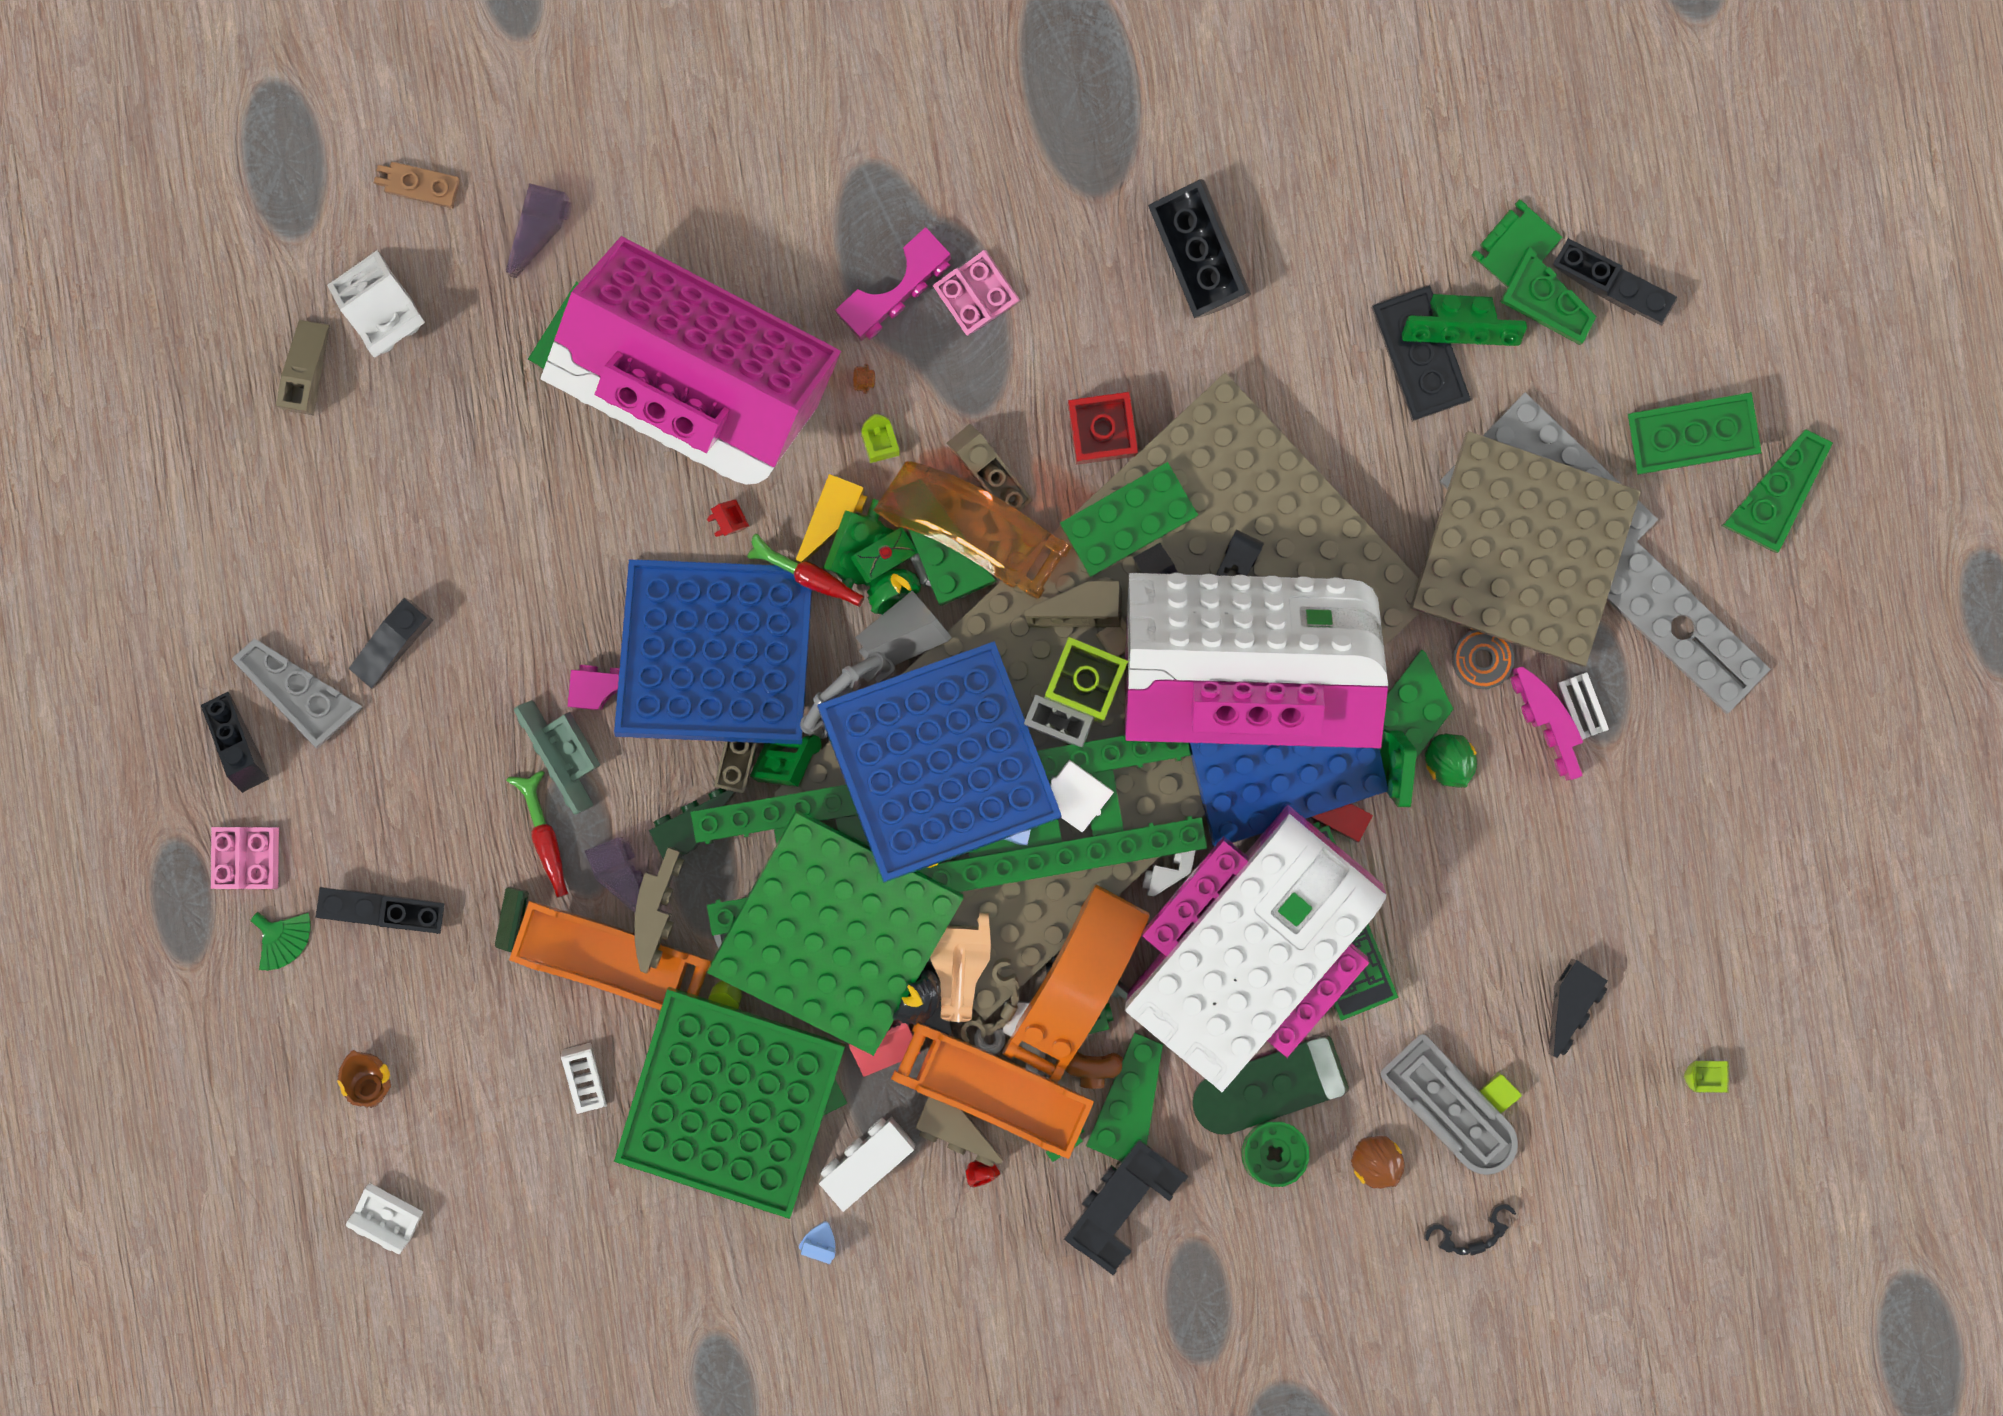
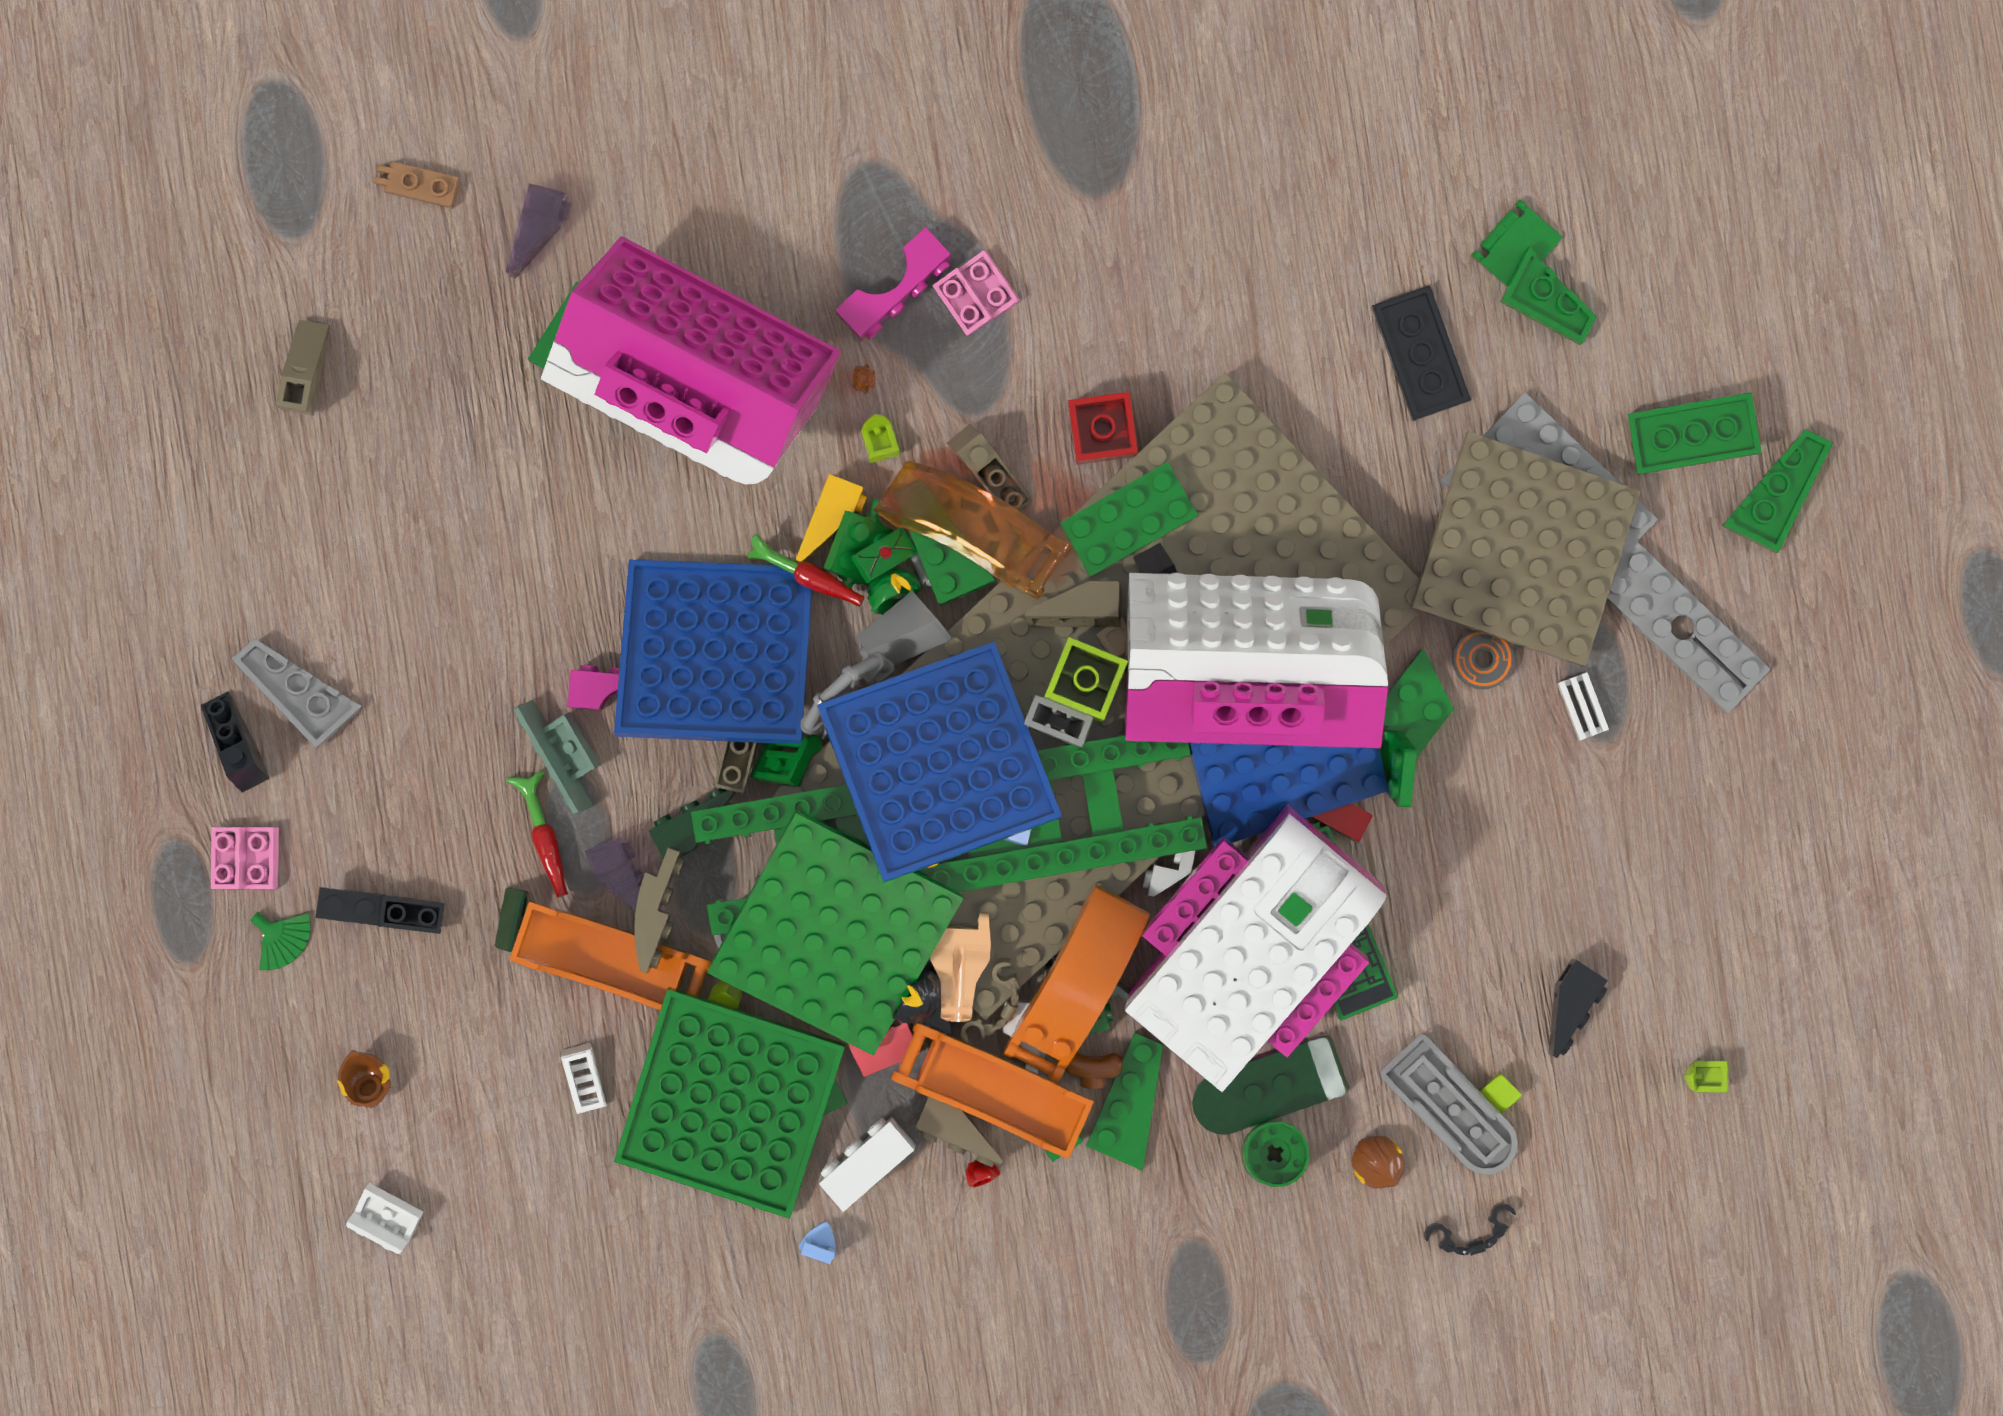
white bracket [327,251,425,358] -> none
black slope [349,598,433,689] -> none
red tile [707,499,749,537] -> none
white plate [974,1024,1005,1054] -> none
white piece [1050,760,1114,833] -> none
black bracket [1064,1139,1188,1276] -> none
black brick [1148,179,1251,318] -> none
black piece [1216,529,1264,576] -> none
green bracket [1402,294,1527,346] -> none
green hair [1425,733,1477,788] -> none
dark pink slope [1510,667,1584,781] -> none
black slope [1553,238,1677,326] -> none

